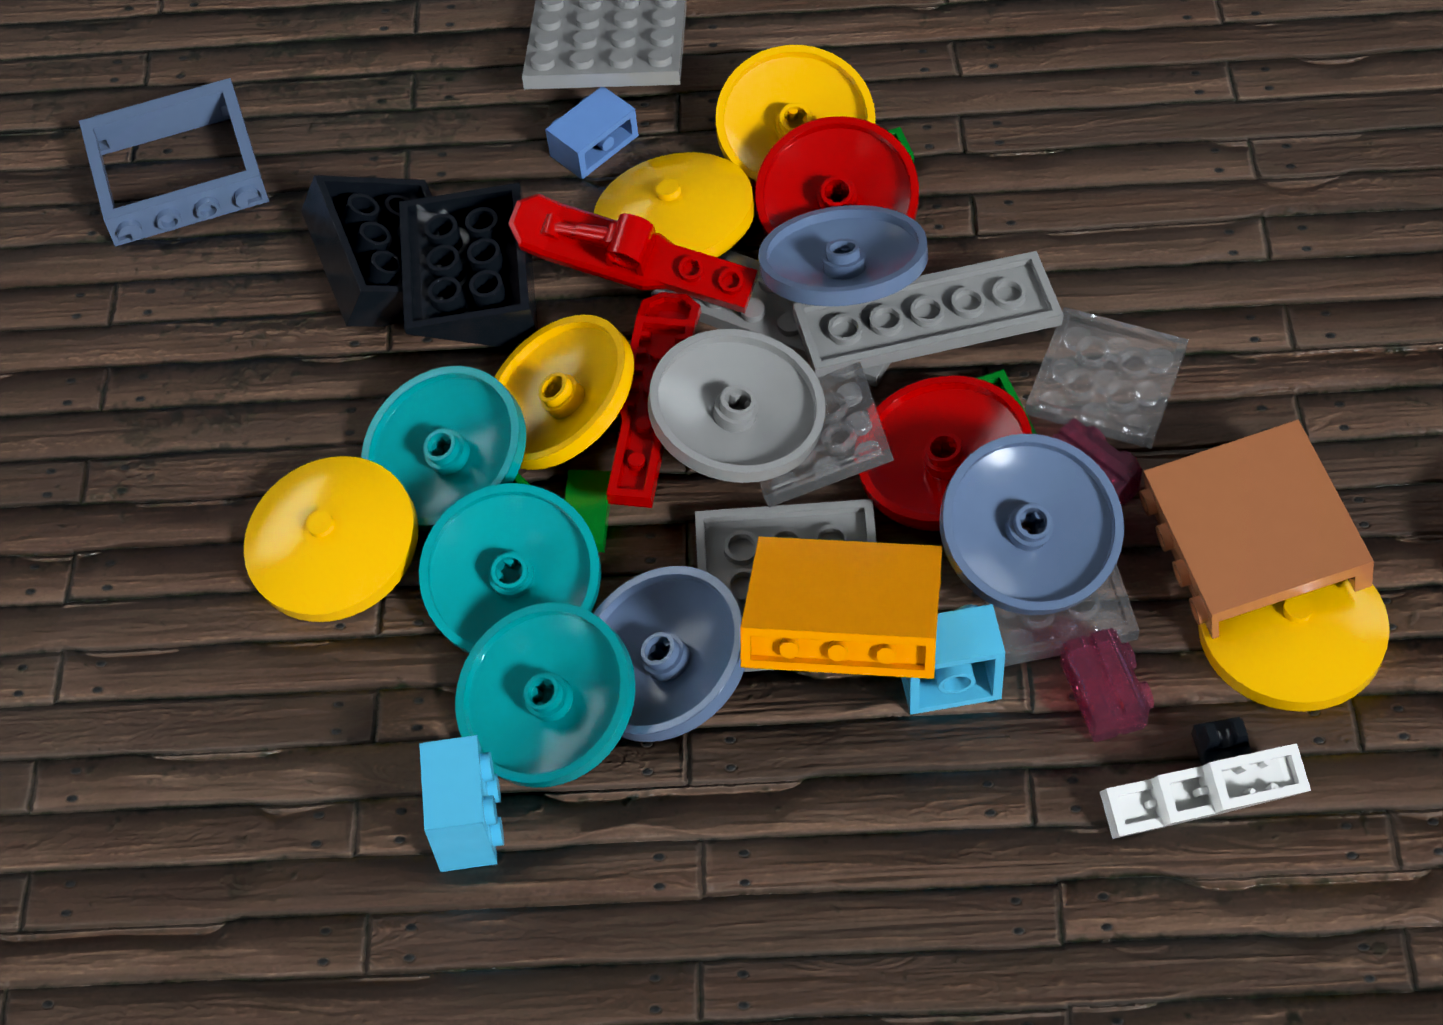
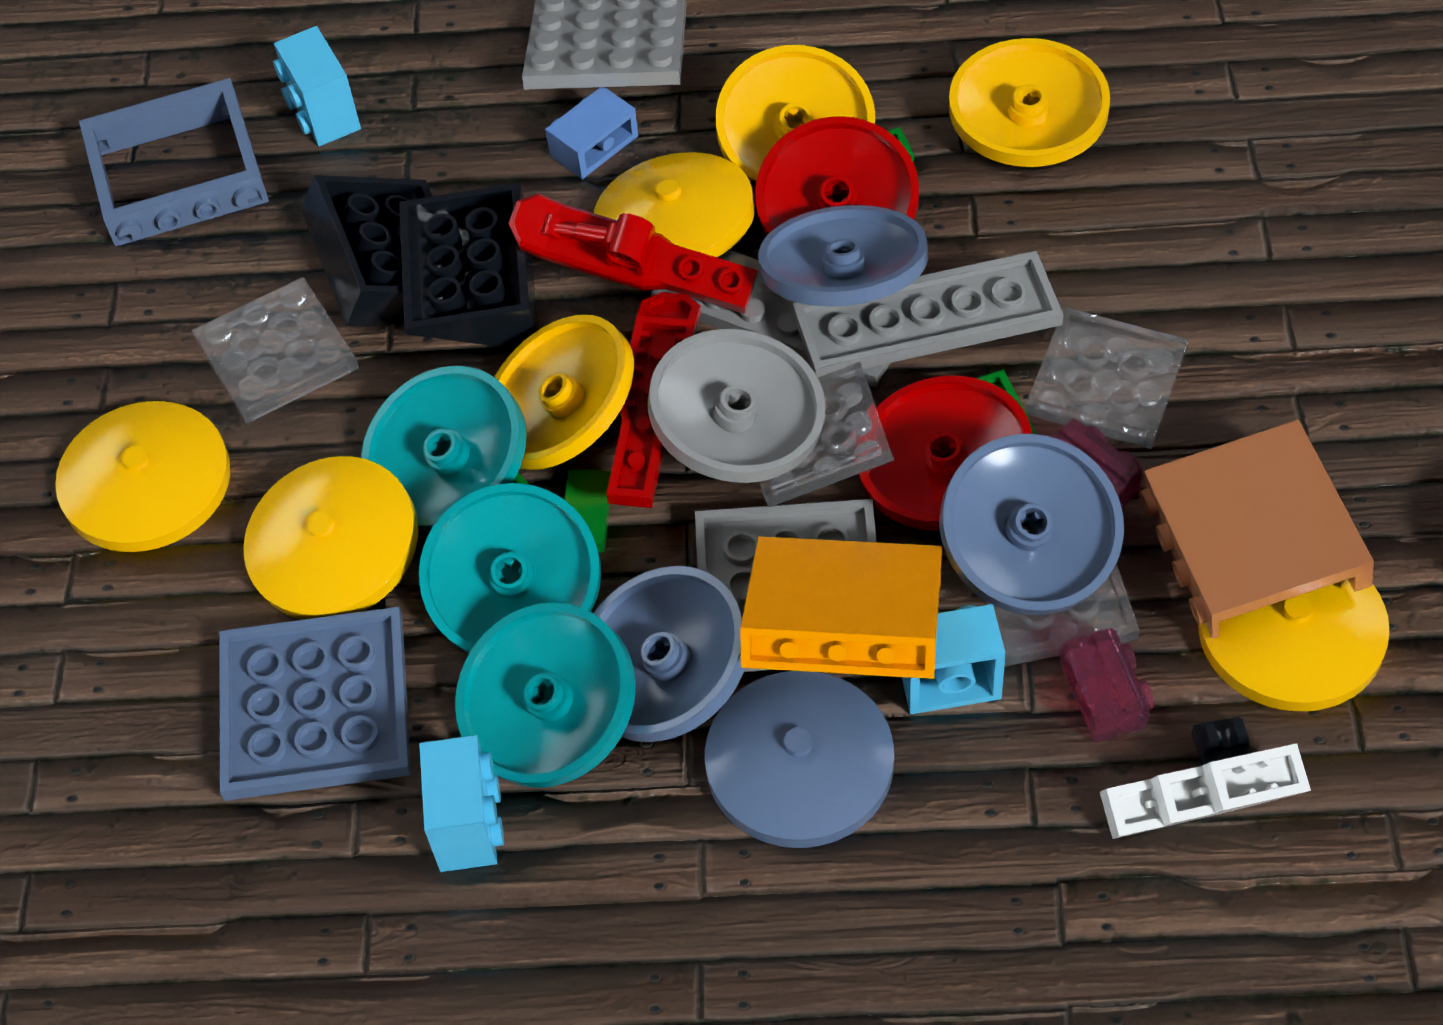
none -> yellow dish [55,401,230,552]
none -> clear plate [192,277,359,424]
none -> sand blue plate [219,607,411,801]
none -> medium azure brick [273,26,361,147]
none -> sand blue dish [705,671,894,848]
none -> yellow dish [949,38,1110,167]

